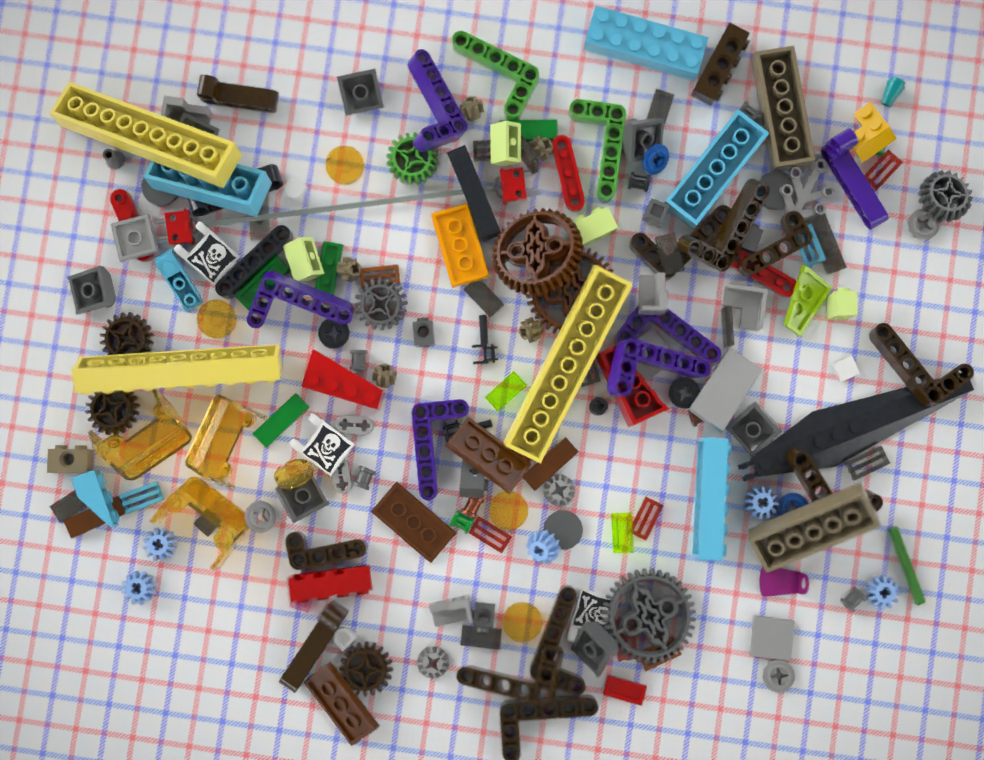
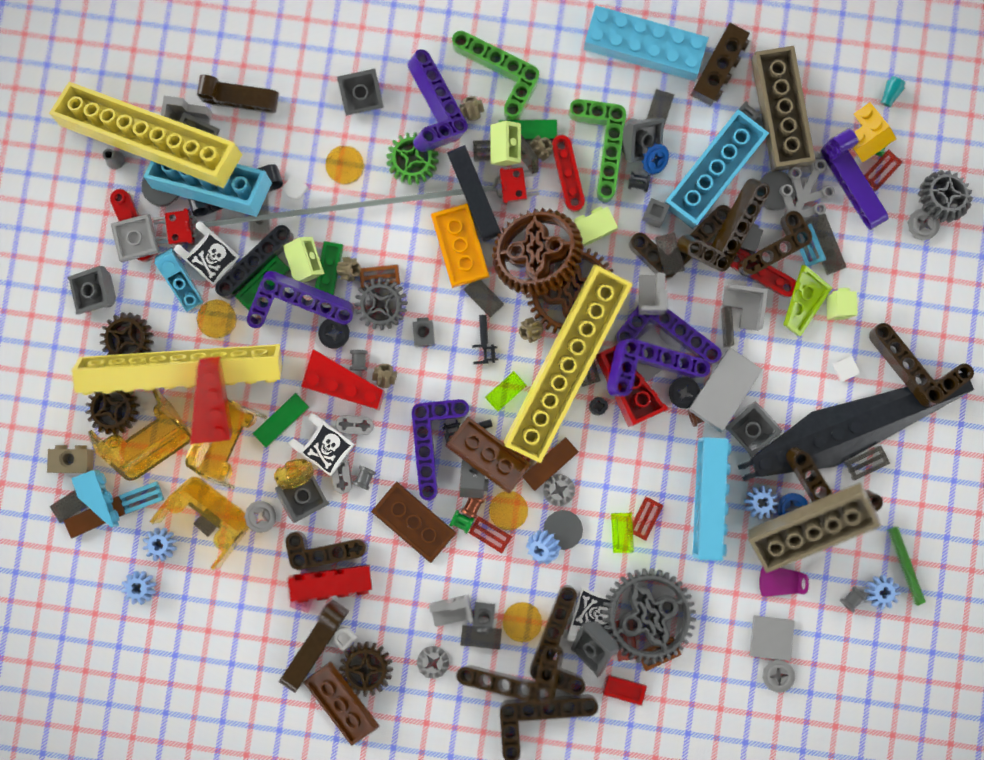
none -> red wedge [190,356,233,445]

